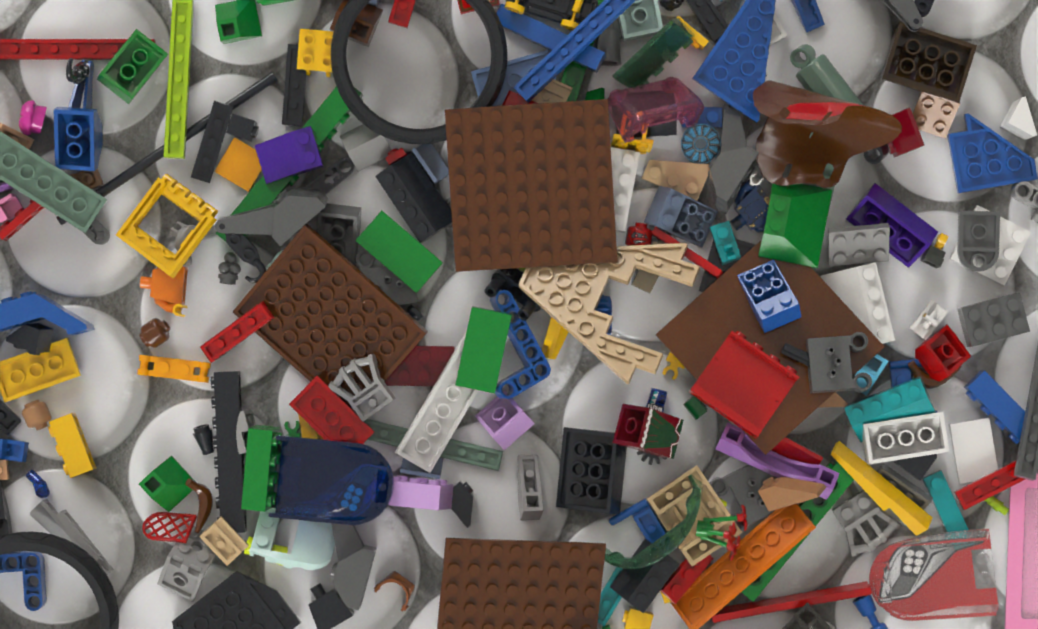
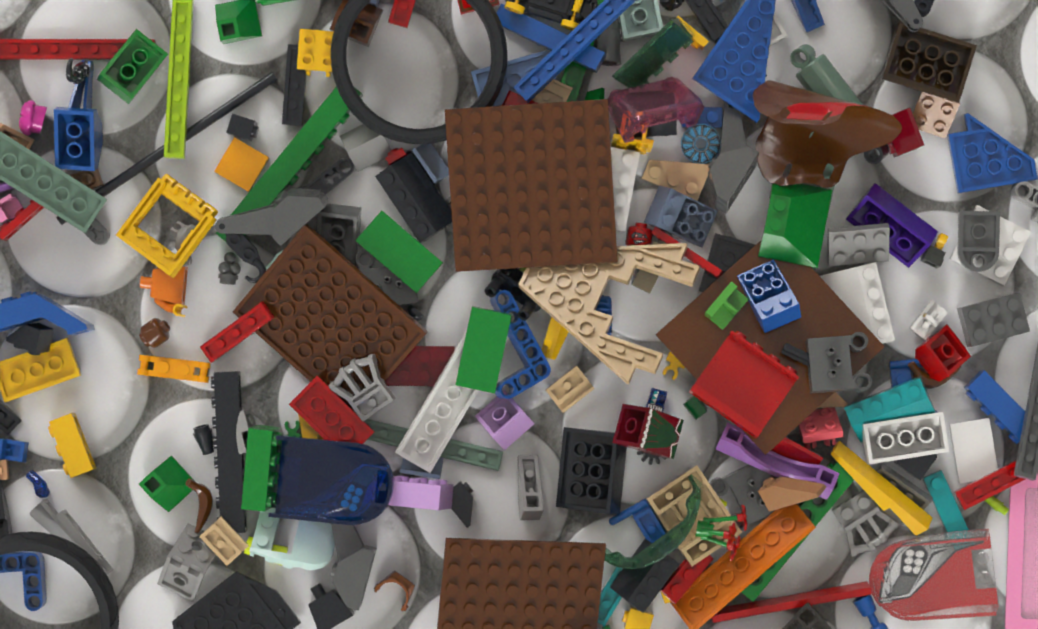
medium nougat head [22,399,52,430] -> none
red window [142,512,197,543] -> none
black plate [191,100,233,183] -> none
dark purple slope [255,126,324,184] -> none
teal plate [709,221,741,265] -> none
dark blue torso [730,171,770,233] -> none
medium azure slope [855,354,888,396] -> none
white slope [1000,96,1037,140] -> none
none -> tan plate [545,365,595,413]
none -> bright green panel [704,281,748,330]
none -> coral plate [798,407,843,449]

